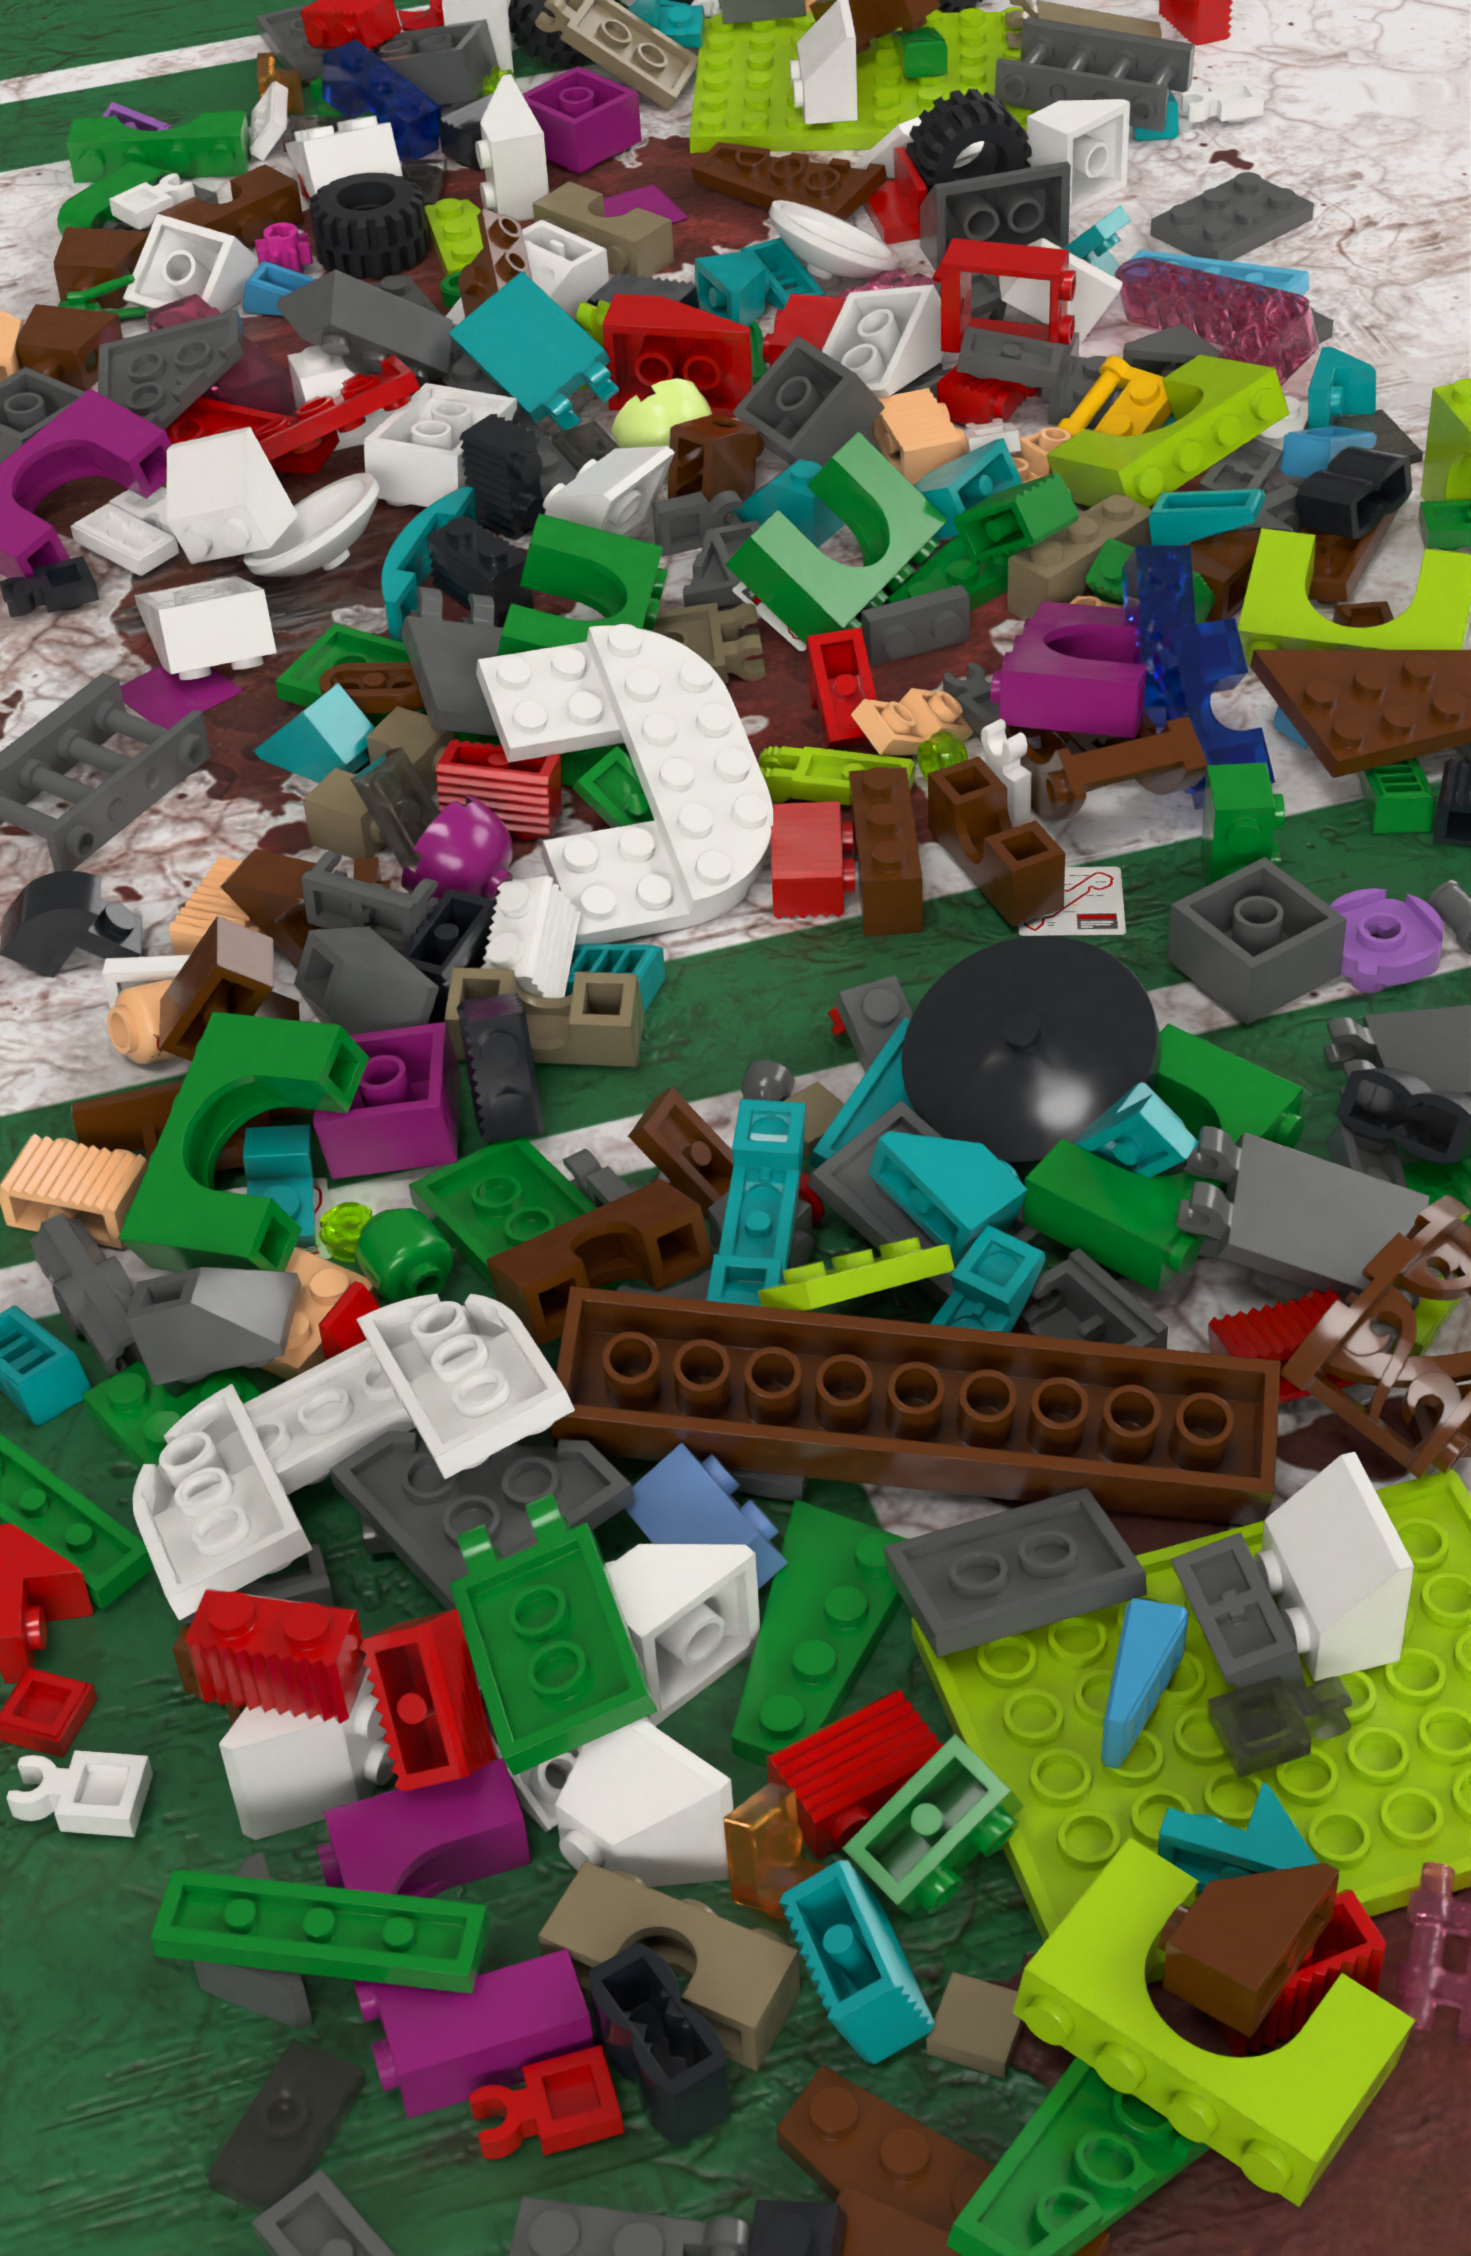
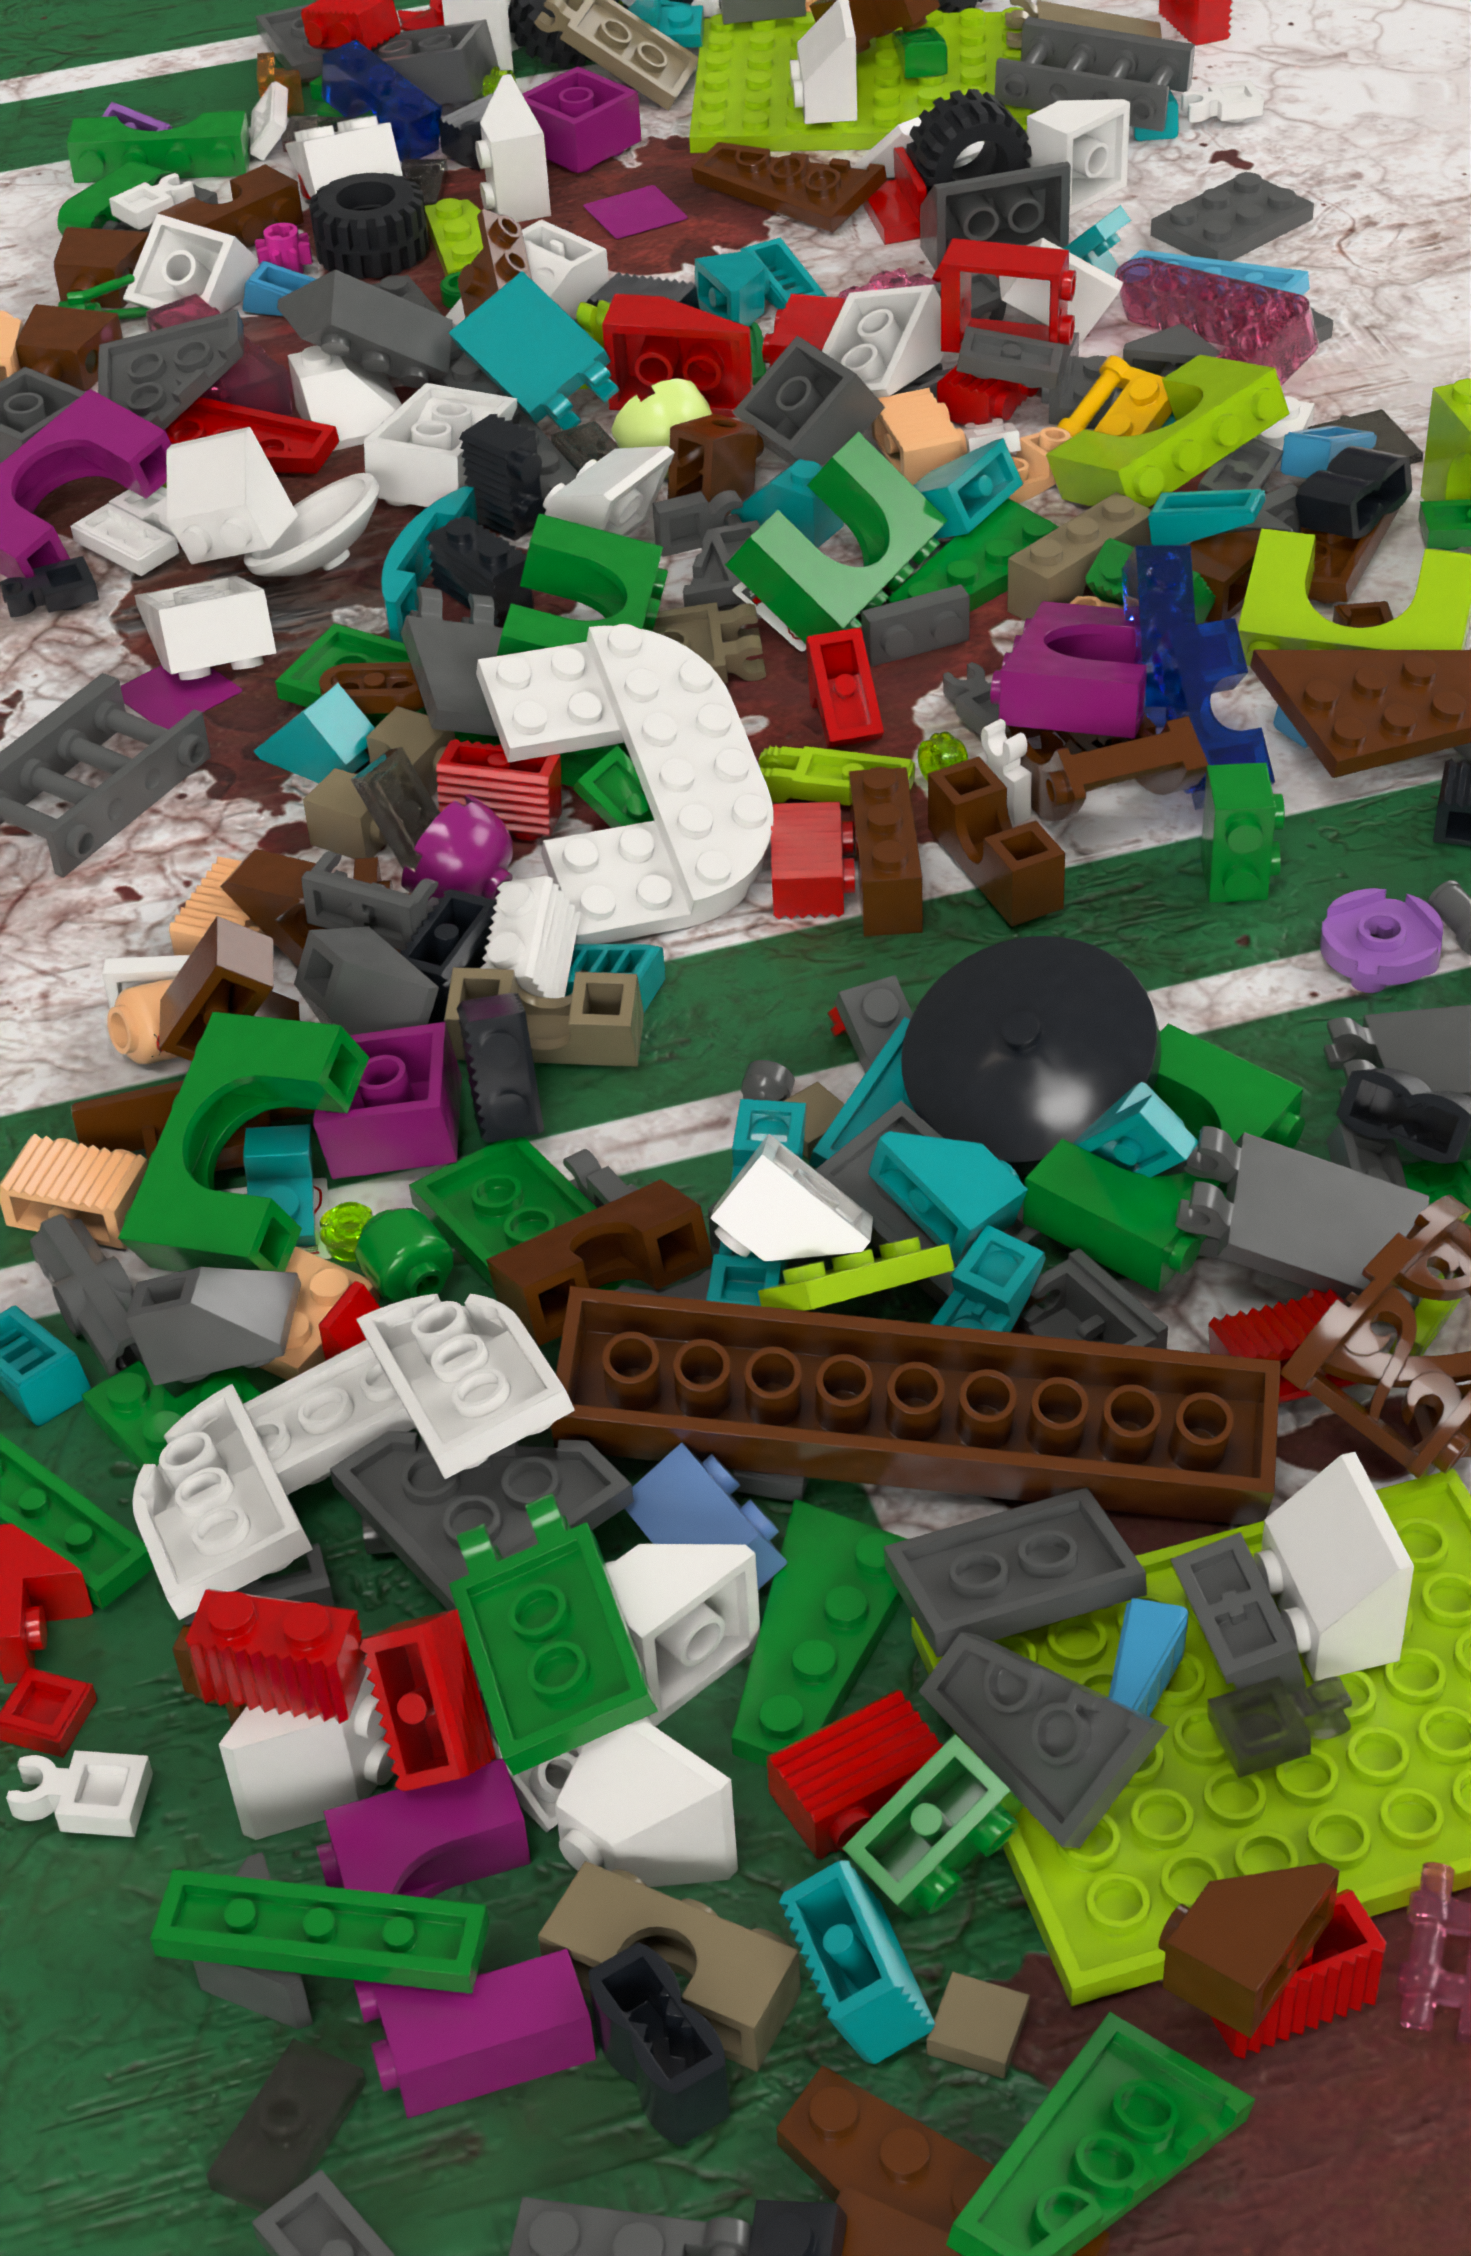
black brick [0,871,142,978] -> none
red wing [253,354,421,467] -> none
red plate [468,2045,624,2159] -> none
dark tan arch [533,181,674,279] -> none
reddish brown slope [628,1087,733,1219] -> none
clear orange bracket [723,1783,828,1919] -> none
white dish [769,200,901,280] -> none
light nougat slope [851,688,974,756] -> none
green brick [954,473,1079,565] -> none
lime arch [1013,1837,1415,2207] -> none
white sticker [1018,867,1126,936] -> none
teal slope [1157,1783,1319,1892] -> none
dark grey brick [1168,857,1347,1025] -> none
teal slope [1308,347,1376,429] -> none
green slope [1358,757,1435,834] -> none
none -> white slope [710,1134,873,1262]
none -> dark grey wing [919,1632,1169,1848]

